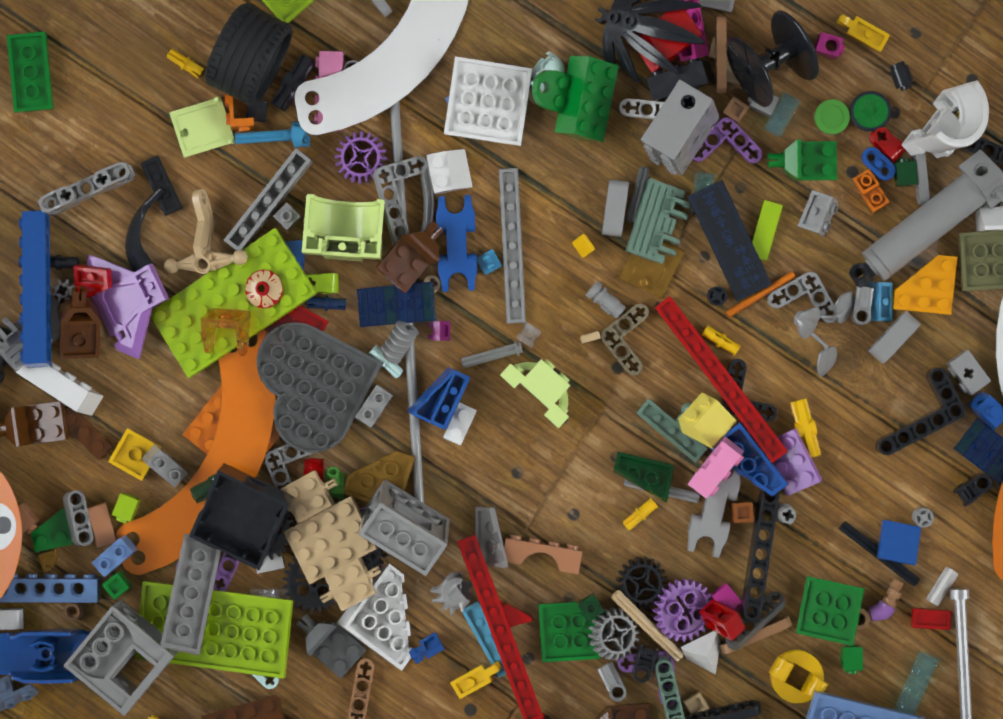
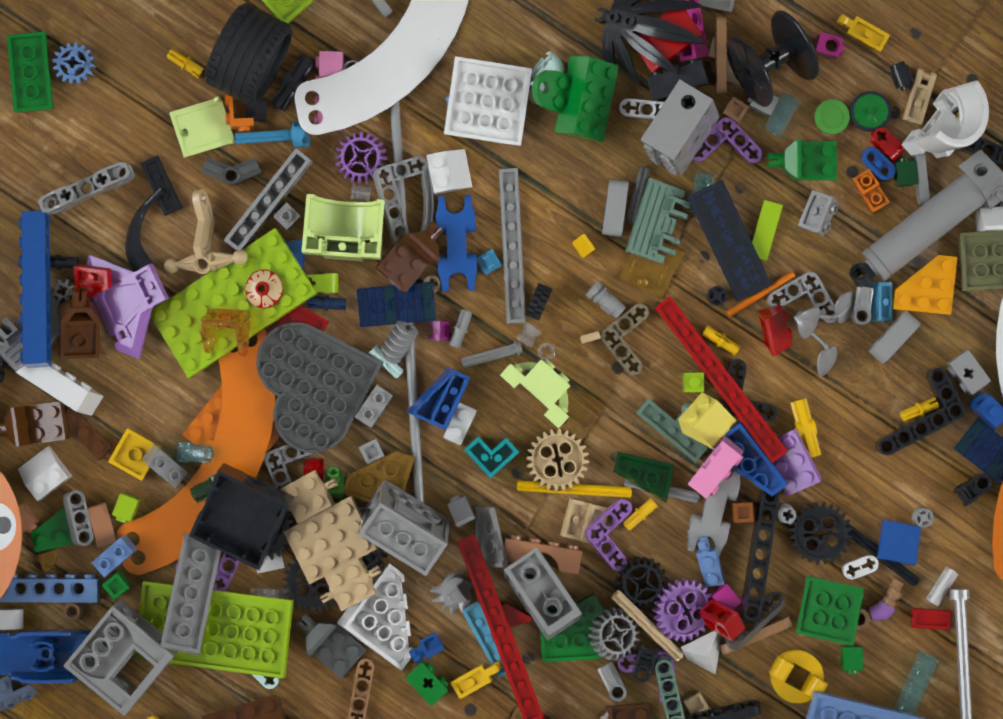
none -> white slope [18,446,72,501]
none -> medium blue gear [52,42,96,85]
none -> clear light blue piece [176,442,214,463]
none -> dark grey piece [202,157,262,186]
none -> clear bush [350,183,373,202]
none -> light grey plate [359,439,385,465]
none -> green brick [405,660,449,707]
none -> light grey slope [447,494,475,527]
none -> light grey axle [449,309,472,348]
none -> teal brick [464,436,519,478]
none -> light grey piece [504,547,582,641]
none -> yellow axle [517,480,632,498]
none -> black tyre [525,283,552,321]
none -> tan gear [526,429,589,492]
none -> clear bush [537,343,555,360]
none -> tan slope [560,498,608,544]
none -> medium lavender beam [584,498,632,571]
none -> lime brick [682,372,704,392]
none -> medium blue plate [696,536,725,587]
none -> red slope [758,305,793,357]
none -> black gear [789,501,853,565]
none -> white beam [842,554,879,580]
none -> yellow axle [900,397,939,422]
none -> tan plate [902,68,937,125]

